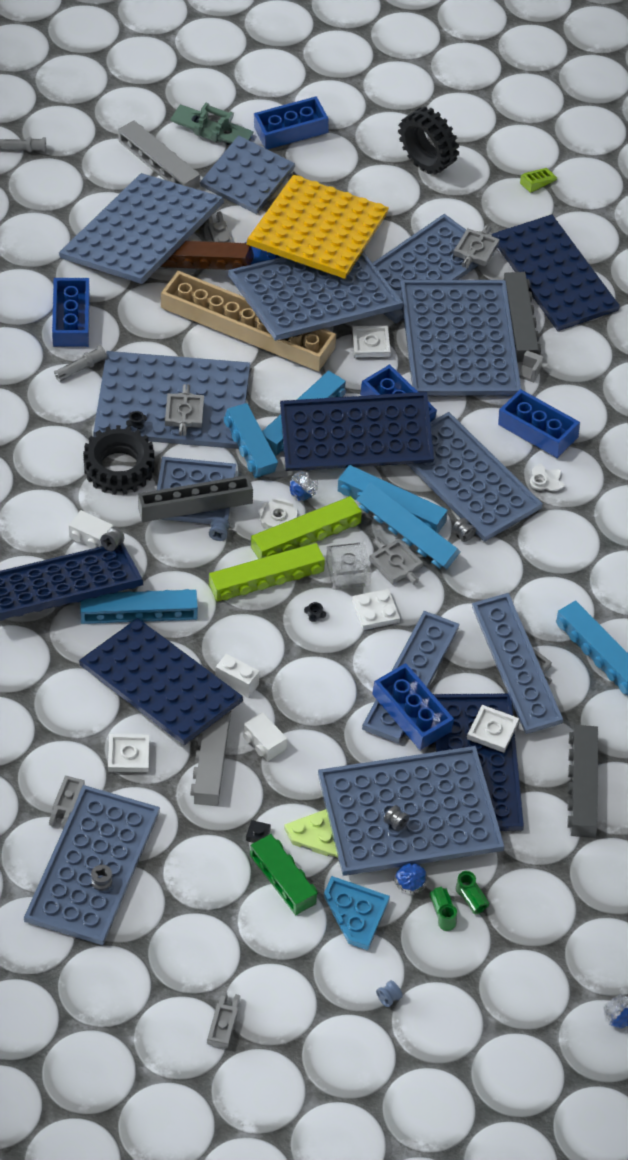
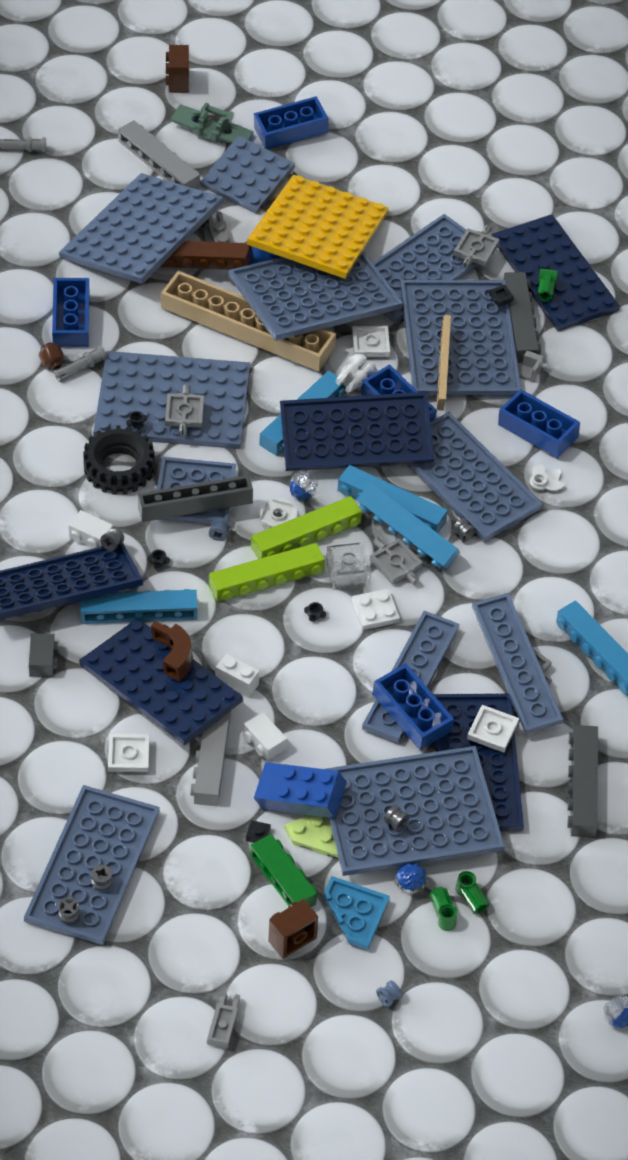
light grey hinge [49,775,85,829] -> none
dark azure brick [224,403,278,478] -> none
black tyre [398,106,459,175] -> none
lime slope [520,168,557,193] -> none
none -> dark grey brick [29,633,59,677]
none -> reddish brown head [38,342,65,370]
none -> flat silver wheel [58,897,80,924]
none -> black plate [147,549,170,569]
none -> reddish brown arch [151,621,193,682]
none -> reddish brown brick [166,45,189,93]
none -> blue brick [254,762,347,819]
none -> reddish brown brick [268,899,318,959]
none -> white piece [336,354,377,393]
none -> tan tile [436,315,451,411]
none -> black plate [489,284,514,307]
none -> green piece [537,268,558,302]

